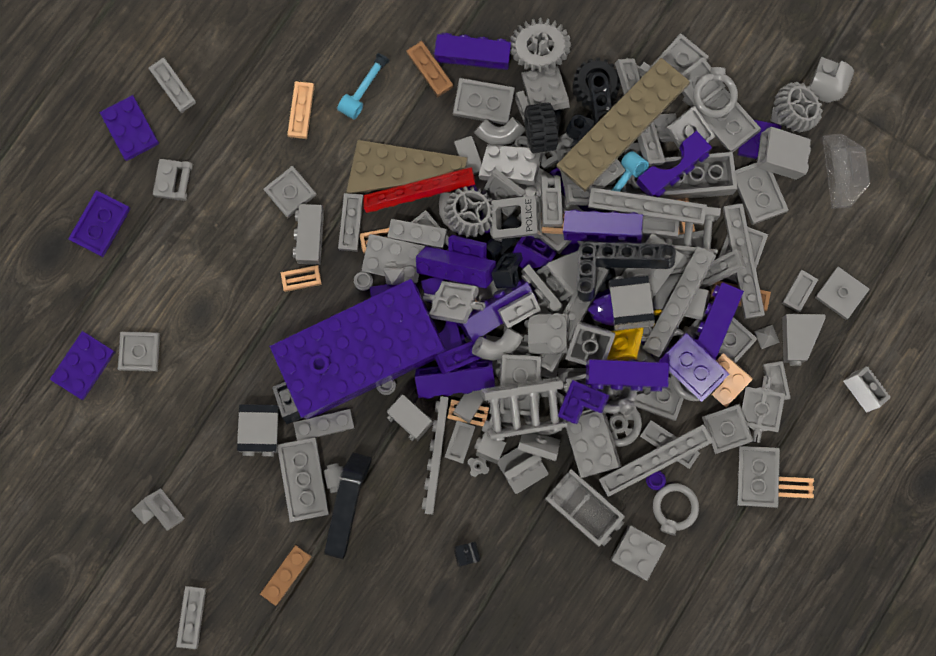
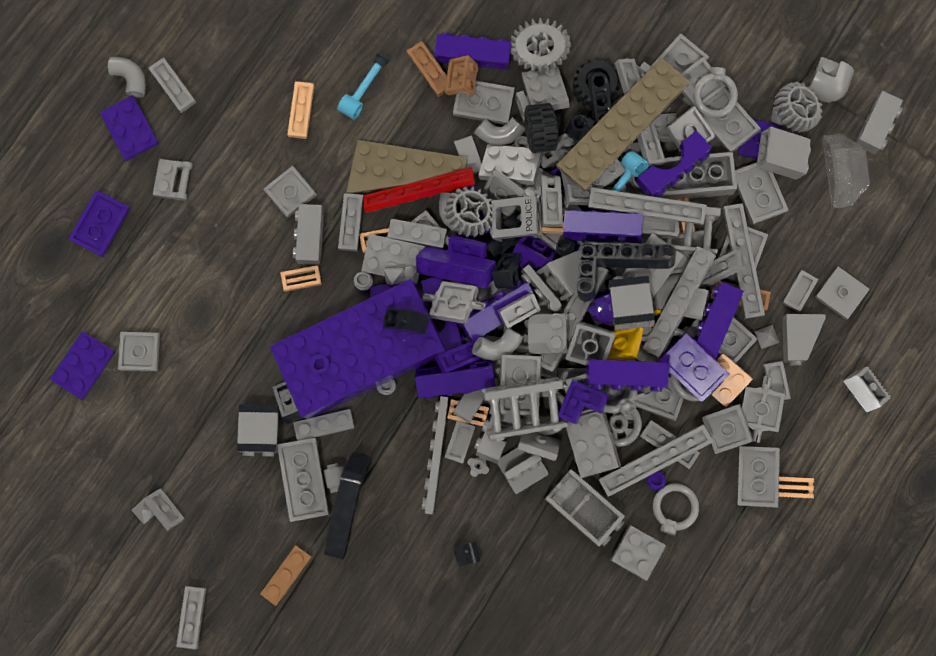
light grey container [387,394,433,441] -> none
none -> light grey cylinder [108,57,146,97]
none -> black slope [383,308,429,335]
none -> medium nougat bracket [445,55,478,97]
none -> black plate [556,238,575,256]
none -> light grey brick [854,91,903,154]

